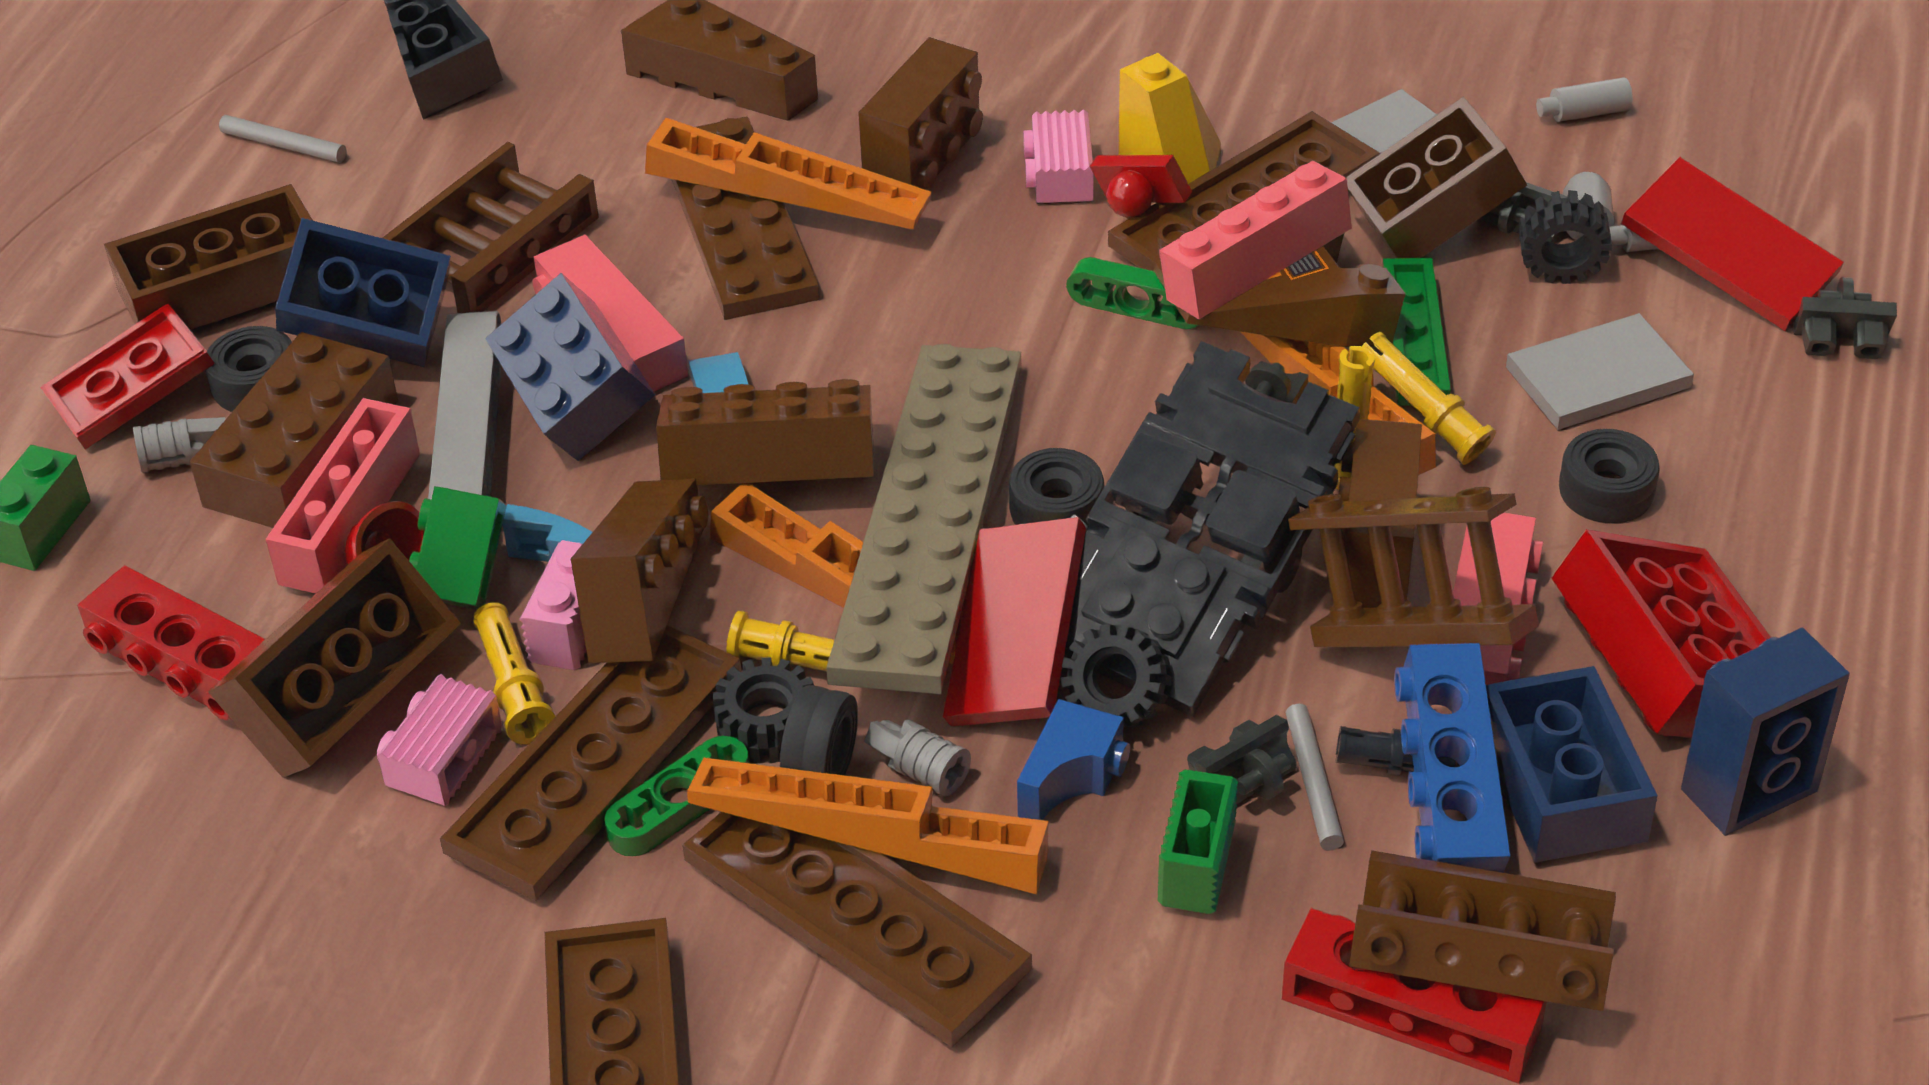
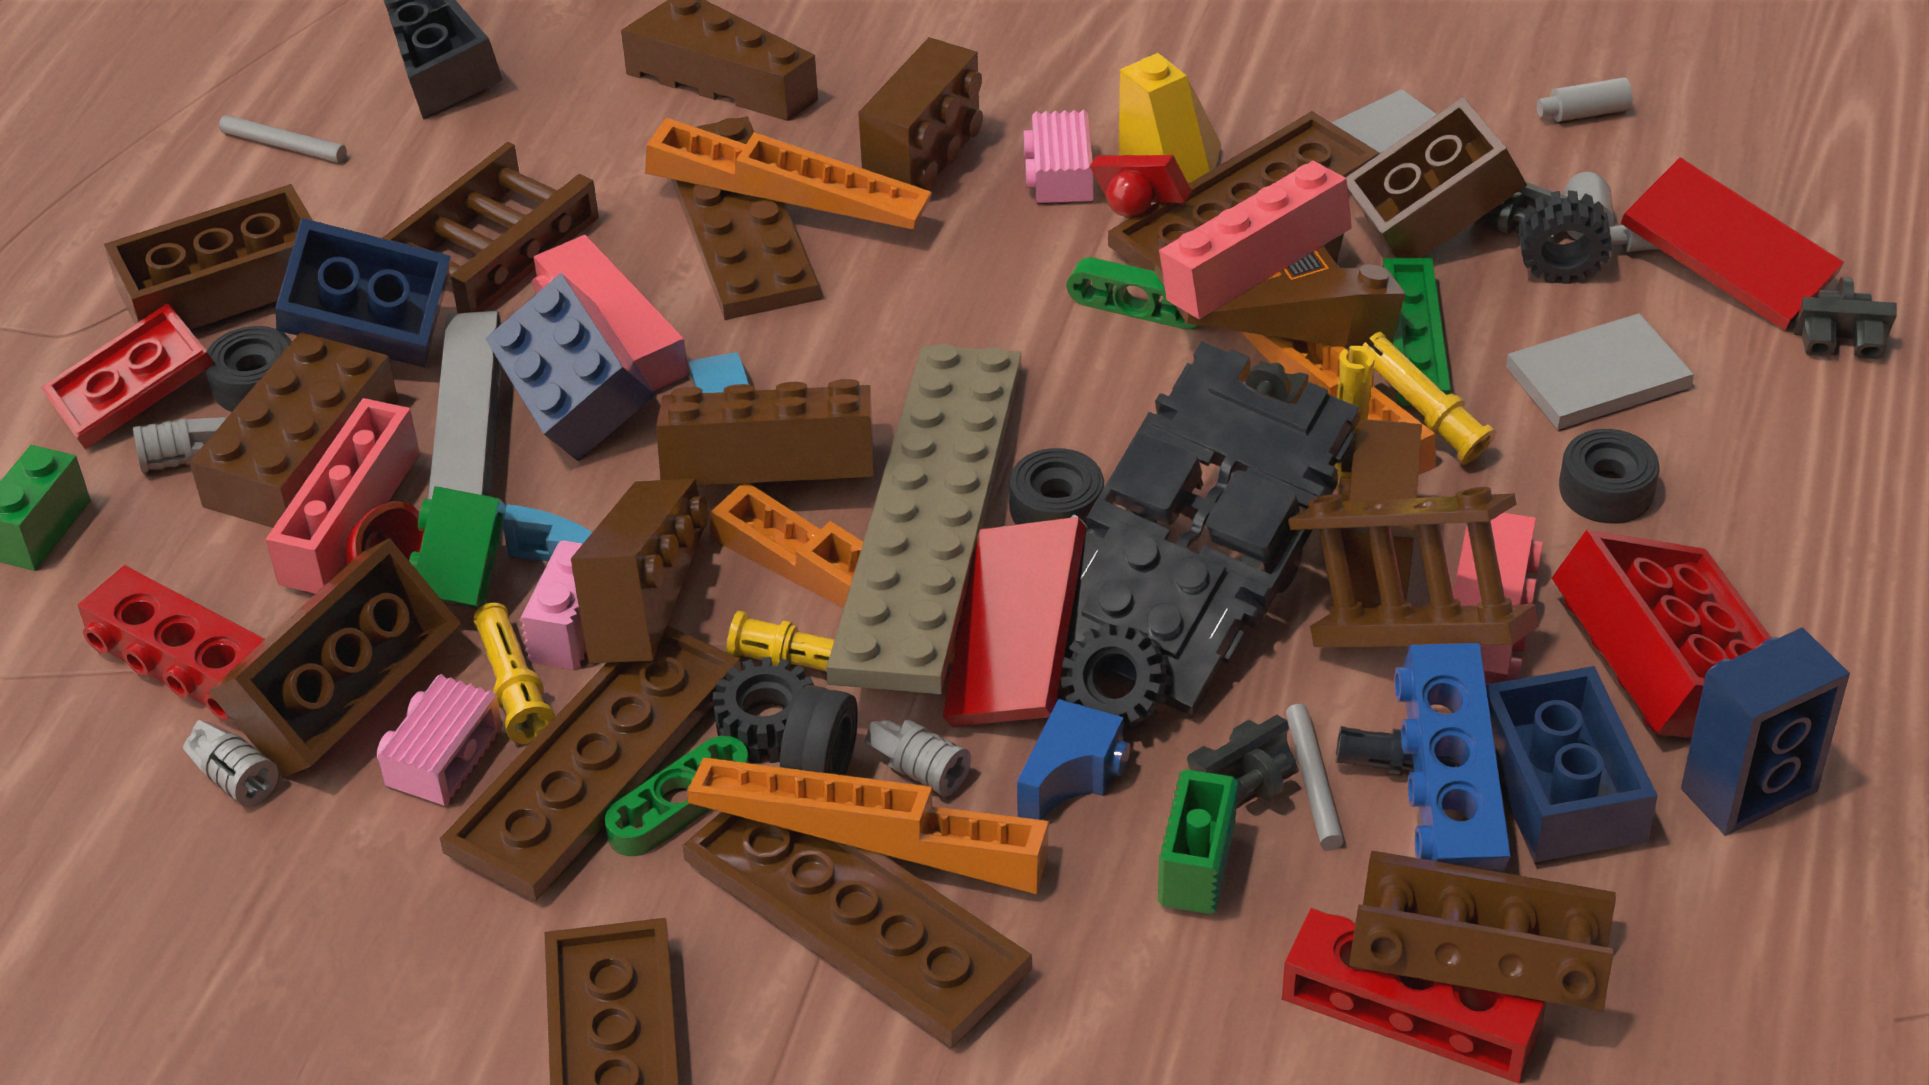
none -> light grey hinge [183,720,279,806]

